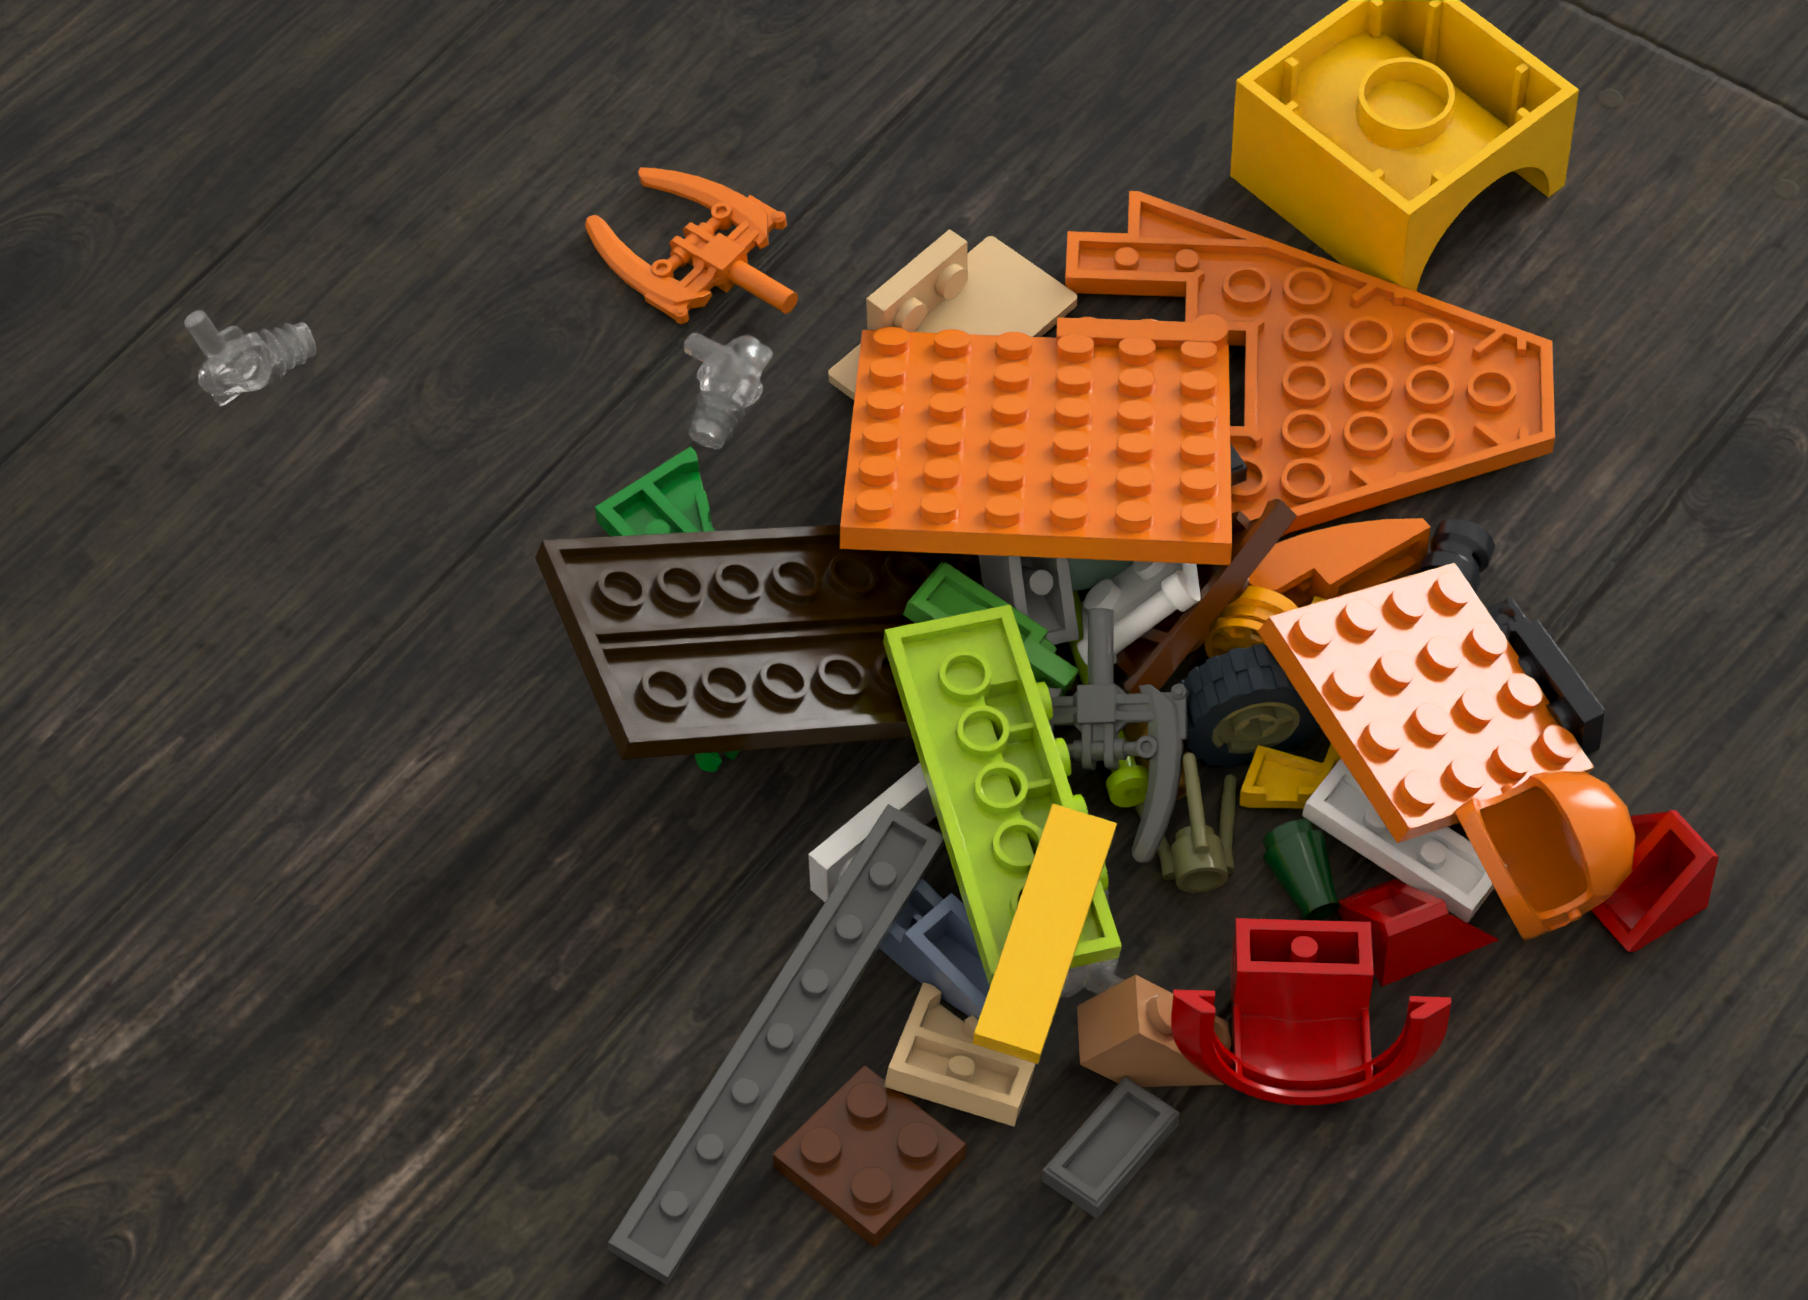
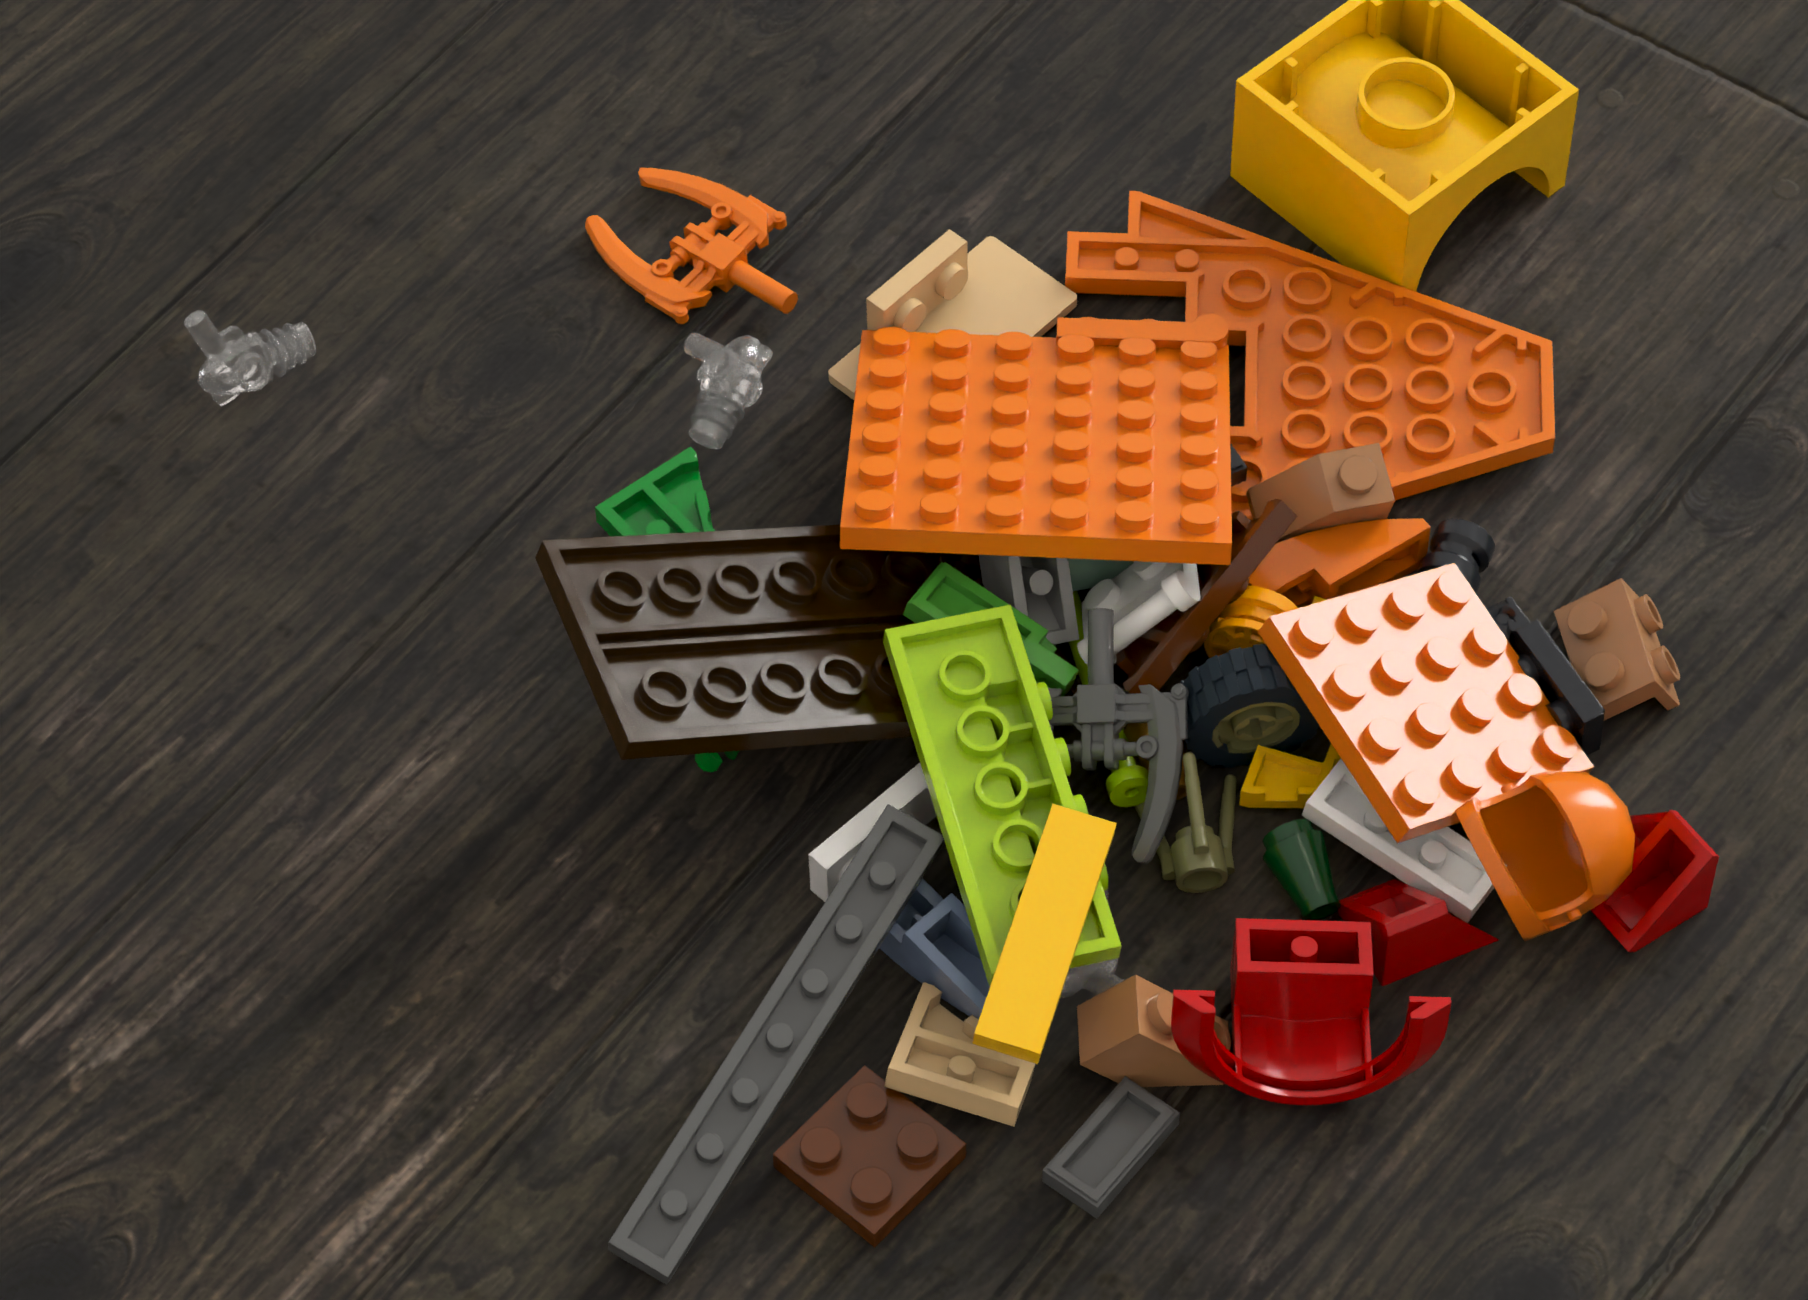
none -> medium nougat slope [1246,443,1395,543]
none -> medium nougat bracket [1554,578,1680,721]

